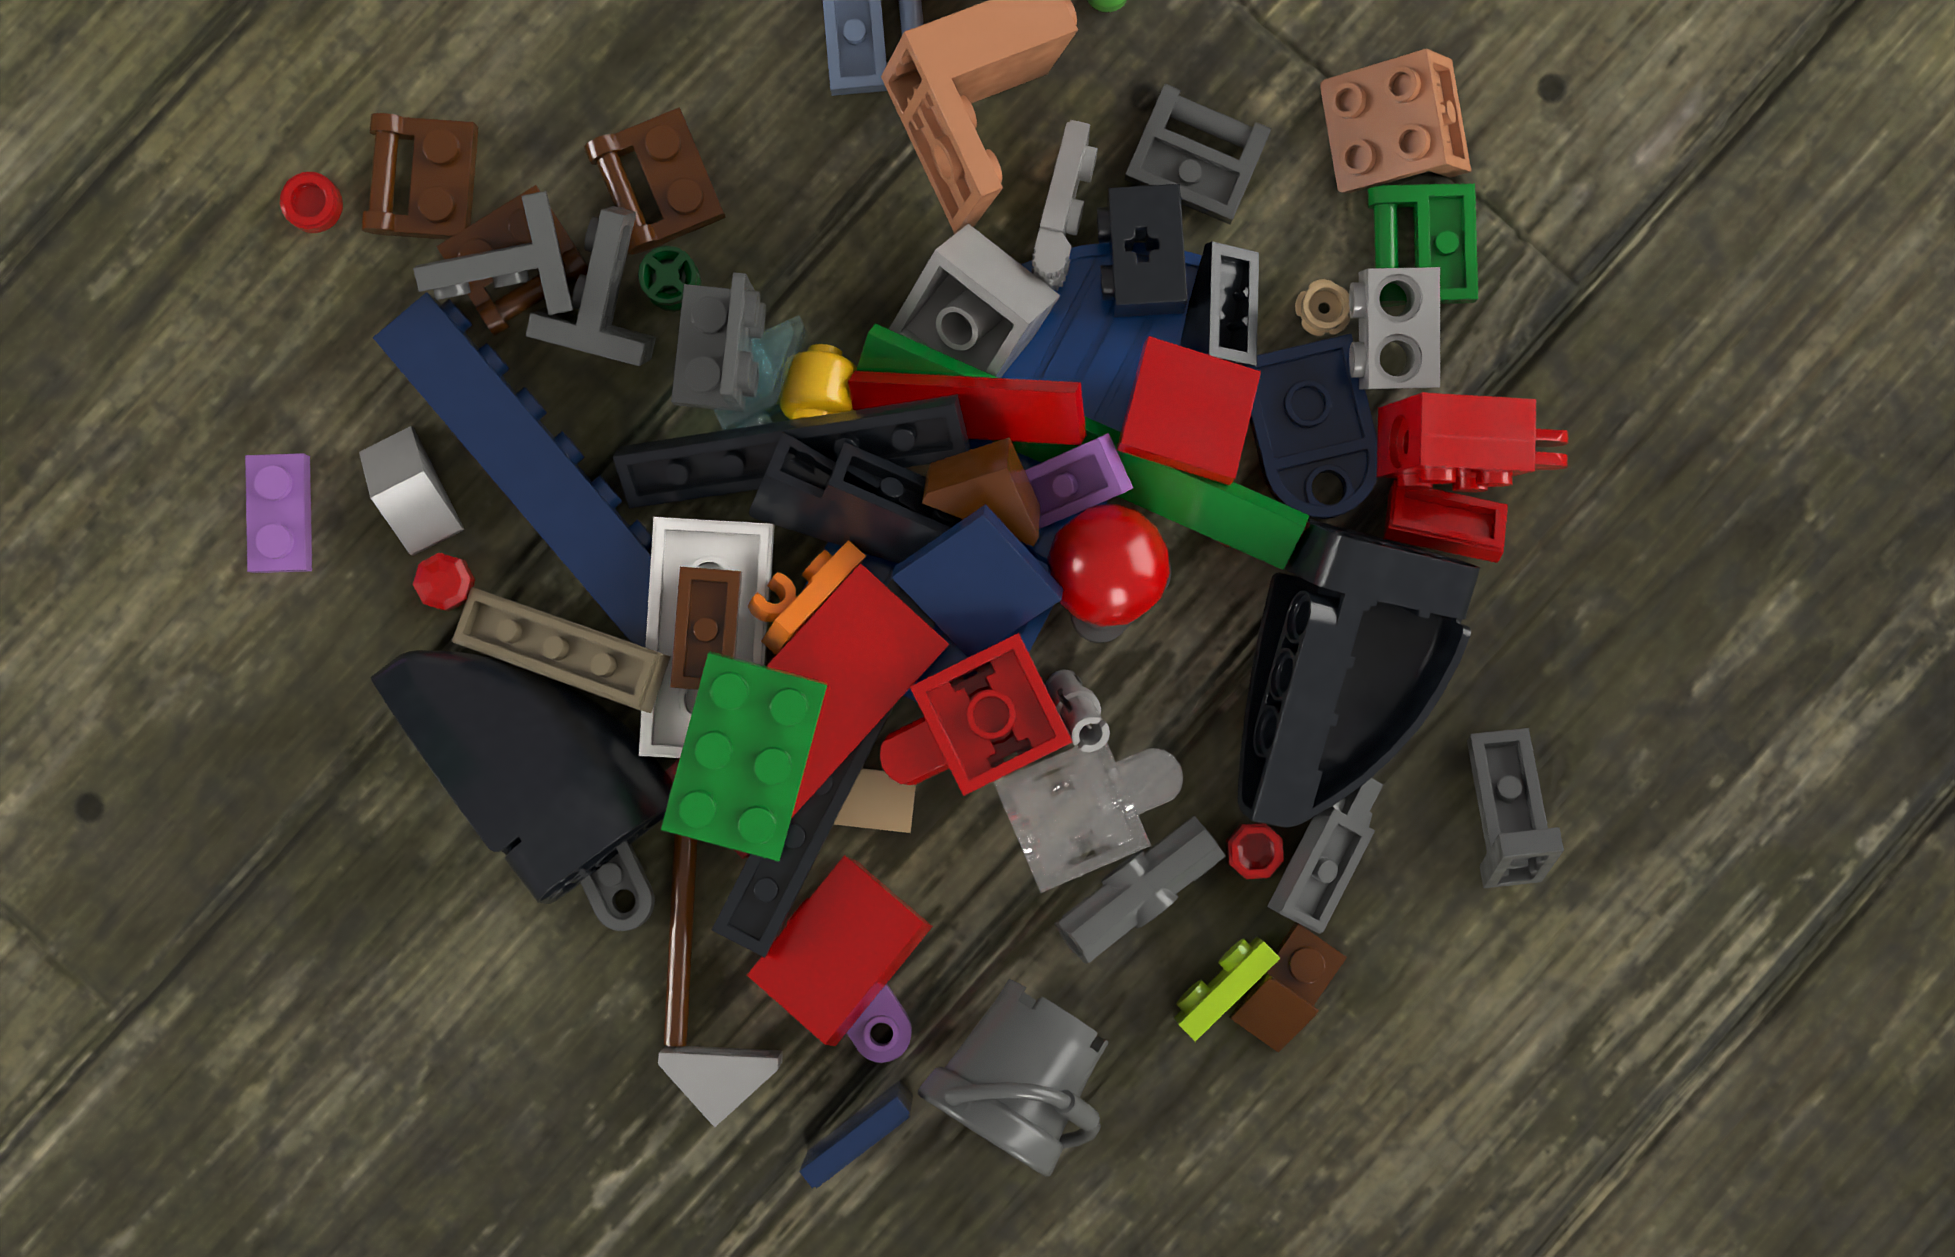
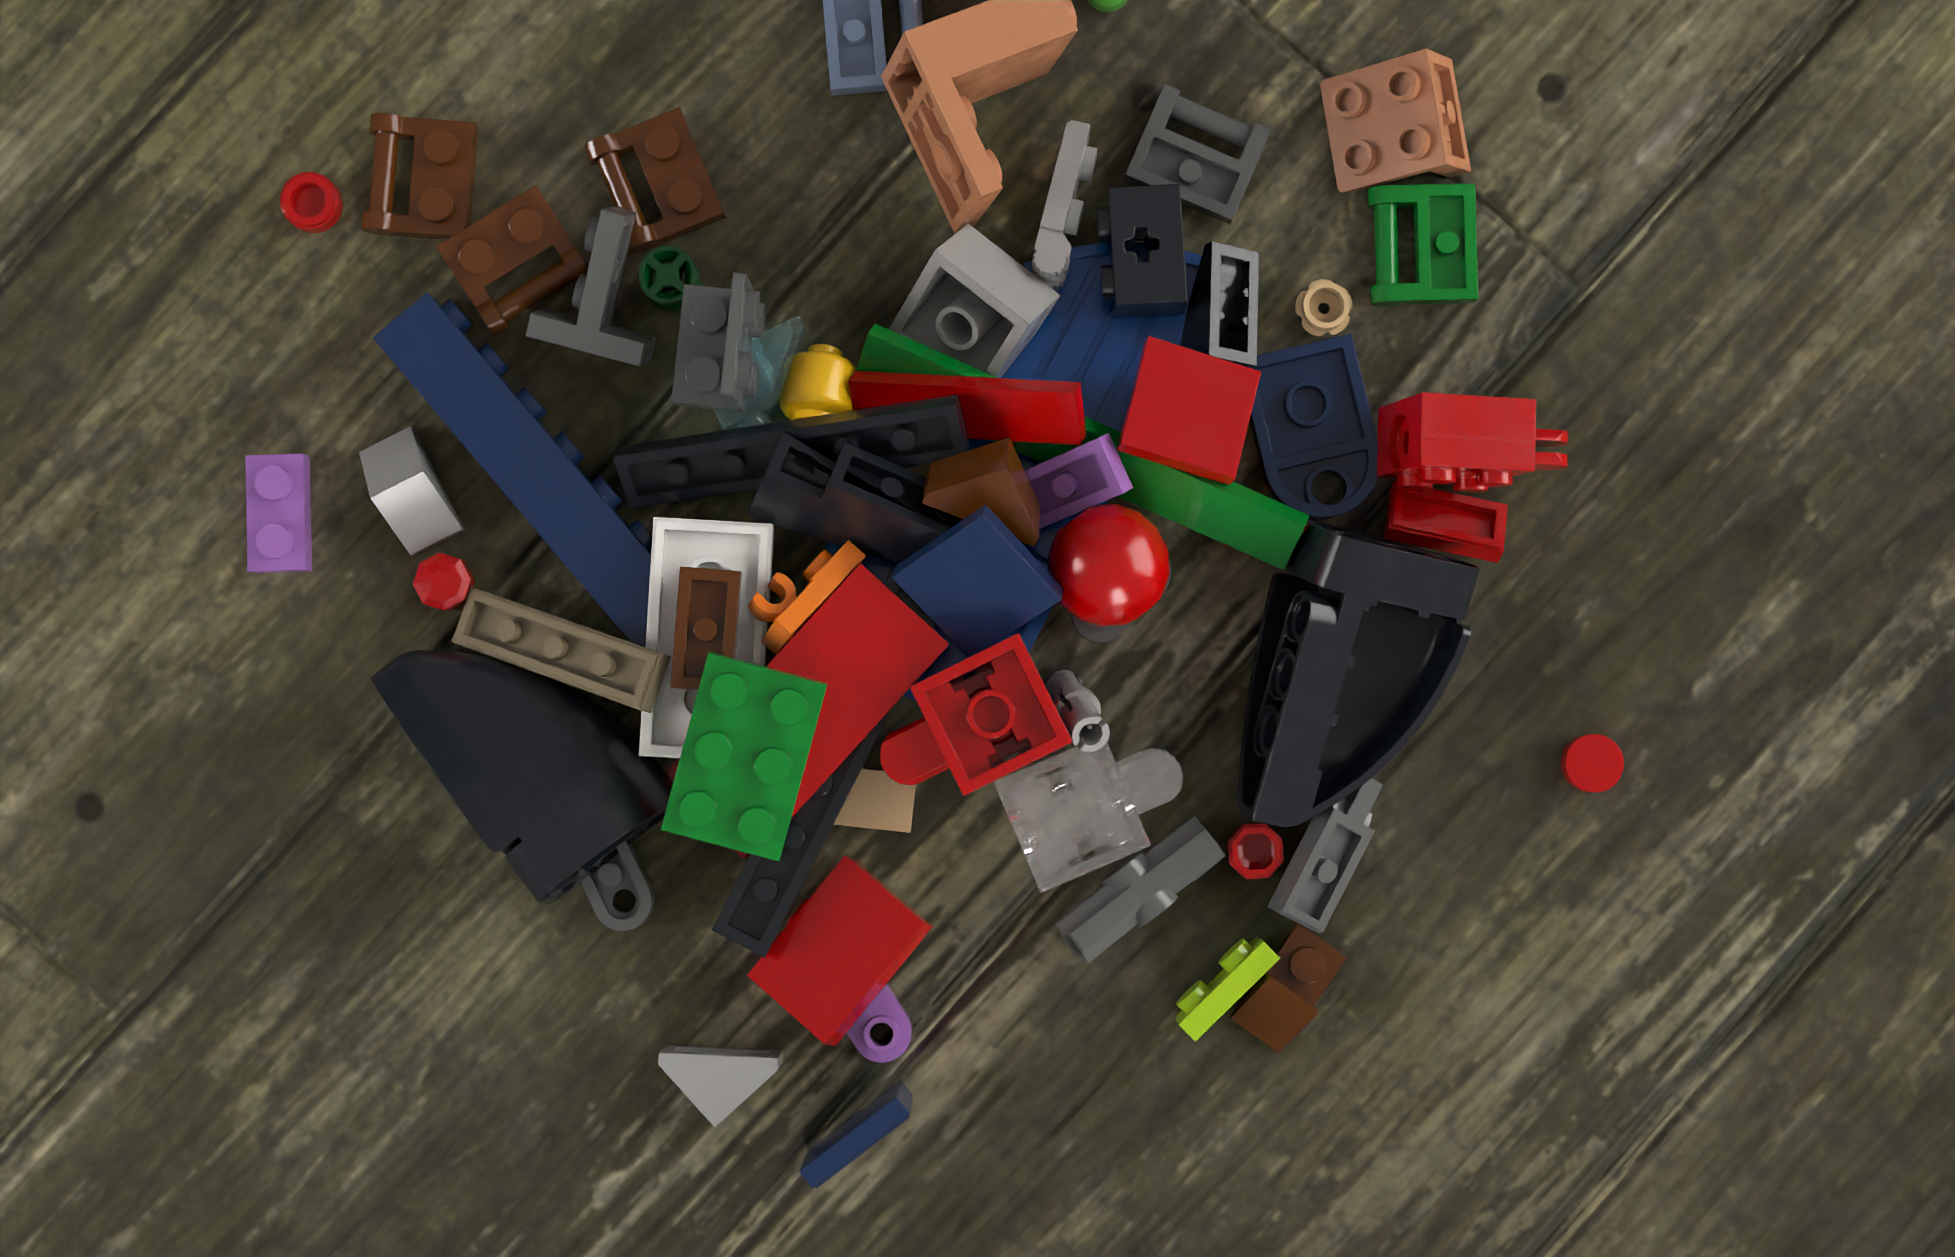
dark grey bracket [413,190,573,315] -> none
reddish brown bar [663,834,698,1047] -> none
dark grey piece [918,979,1109,1177] -> none
light grey brick [1349,267,1440,389] -> none
dark grey bracket [1467,728,1564,888] -> none
none -> red tile [1561,734,1624,793]

